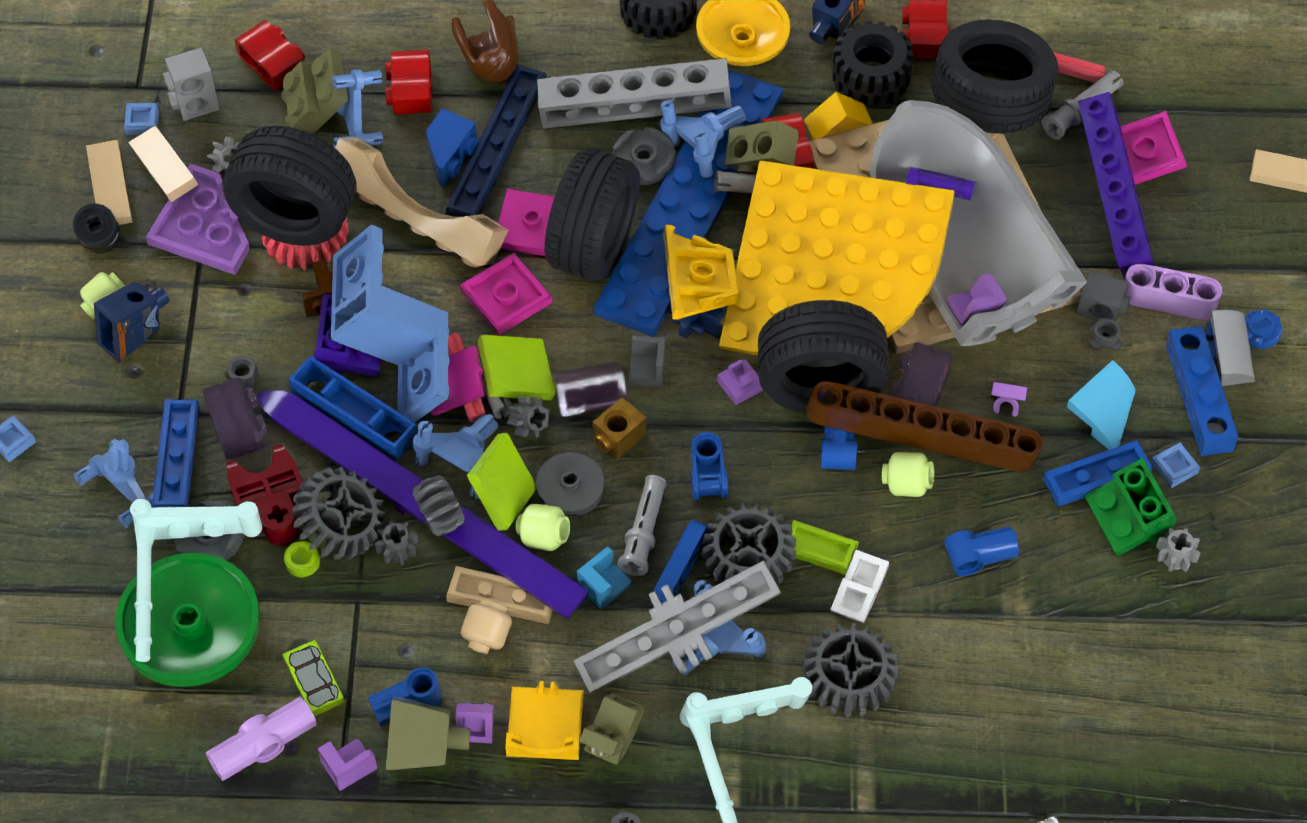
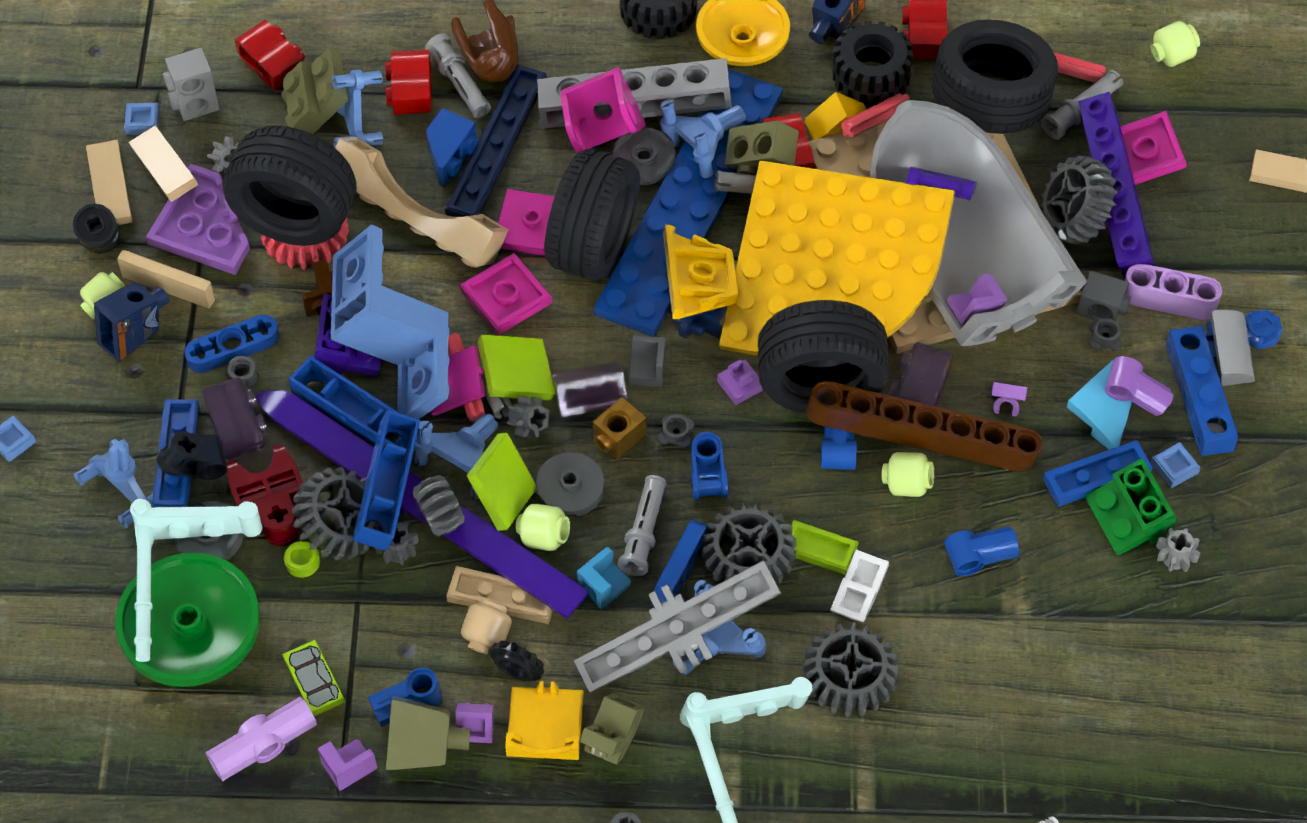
none -> tan tile [117,250,215,309]
none -> black piece [157,431,227,480]
none -> blue beam [184,315,279,373]
none -> blue piece [352,410,420,551]
none -> light grey pin [425,33,491,118]
none -> black gear [490,641,545,681]
none -> dark pink hose [560,67,645,153]
none -> dark grey plate [658,414,694,449]
none -> coral axle [841,93,910,138]
none -> dark grey gear [1039,156,1118,244]
none -> medium lavender piece [1105,356,1174,416]
none -> yellowish green head [1150,21,1200,67]

